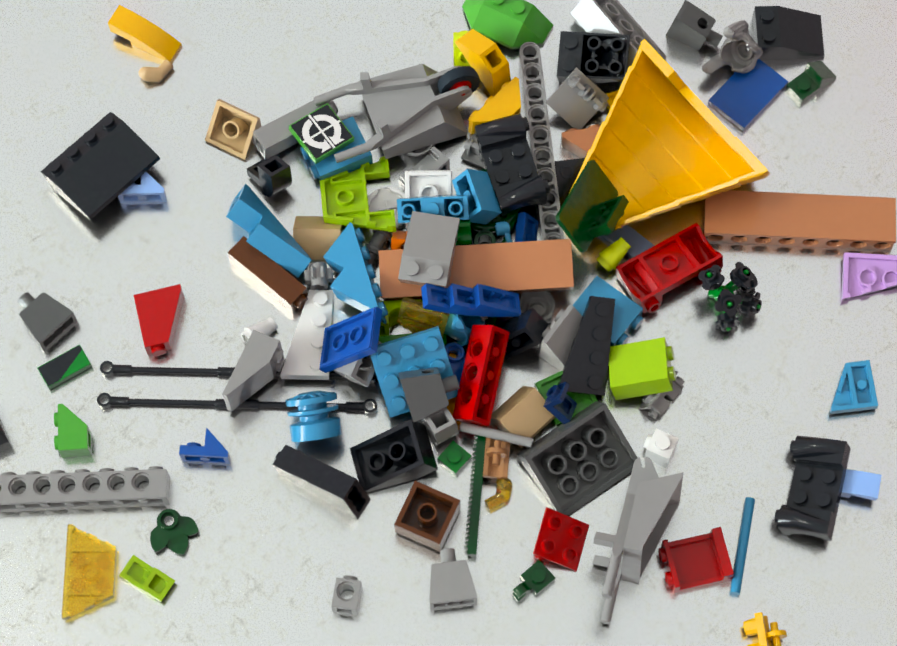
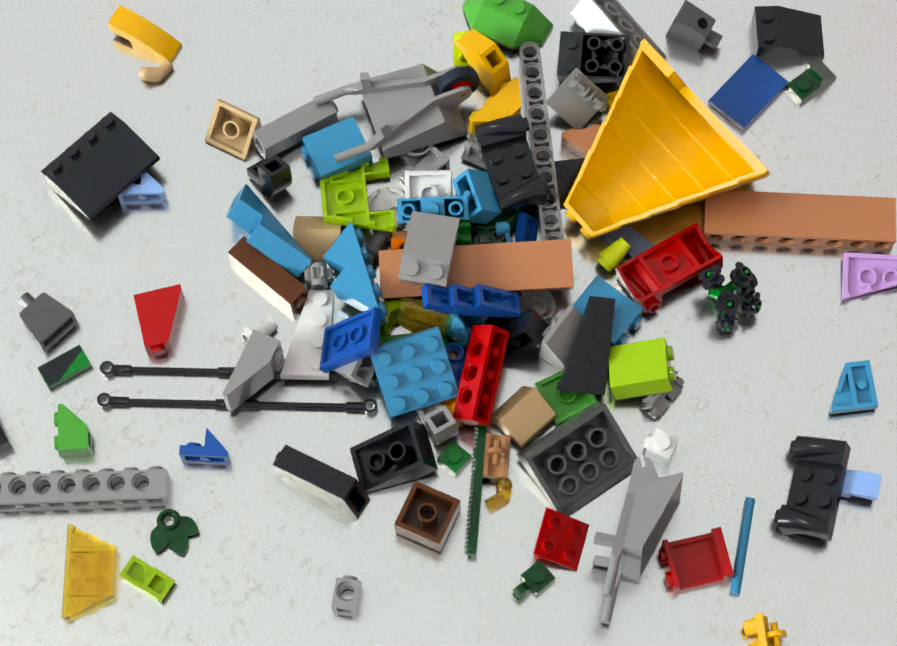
dark azure wheel [285,391,342,442] -> none
tile [289,103,354,164] -> none
dark grey torso [398,367,460,422] -> none
light grey torso [429,548,477,610] -> none
light grey bar [460,422,534,448] -> none
dark blue bracket [543,381,577,424] -> none
dark green bracket [556,160,629,253] -> none
light grey hair [702,20,763,74] -> none

